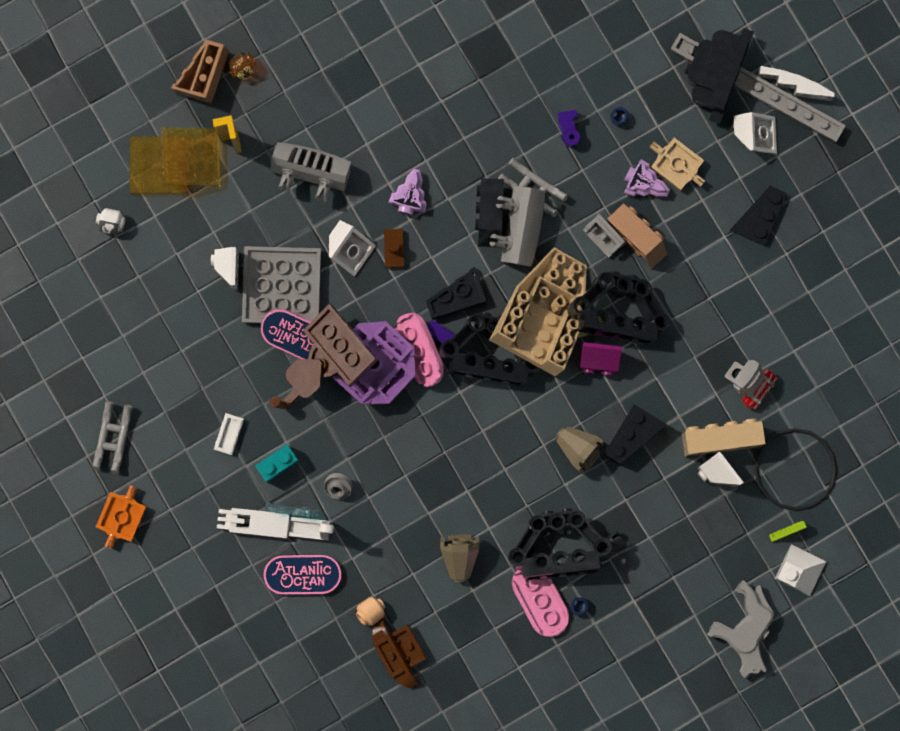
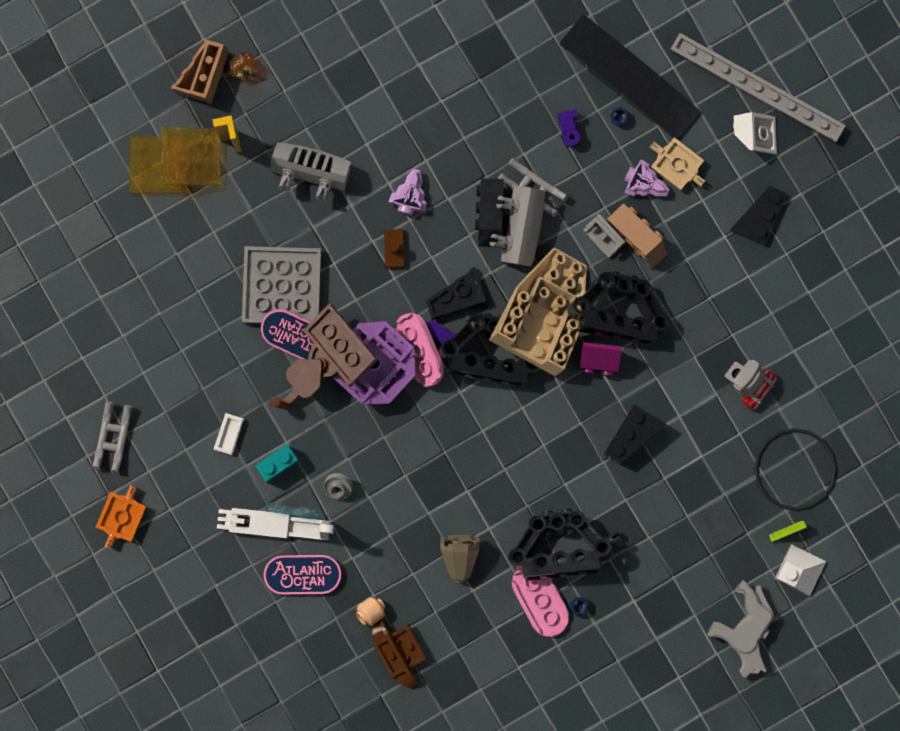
white head [96,208,125,235] -> none
white slope [211,247,239,290] -> none
white slope [329,220,376,277] -> none
dark tan cone [556,426,606,474] -> none
tan brick [682,418,765,457] -> none
black brick [685,28,754,124] -> none
white slope [698,452,744,487] -> none
white slope [758,66,835,101] -> none
none -> black slope [559,14,701,140]

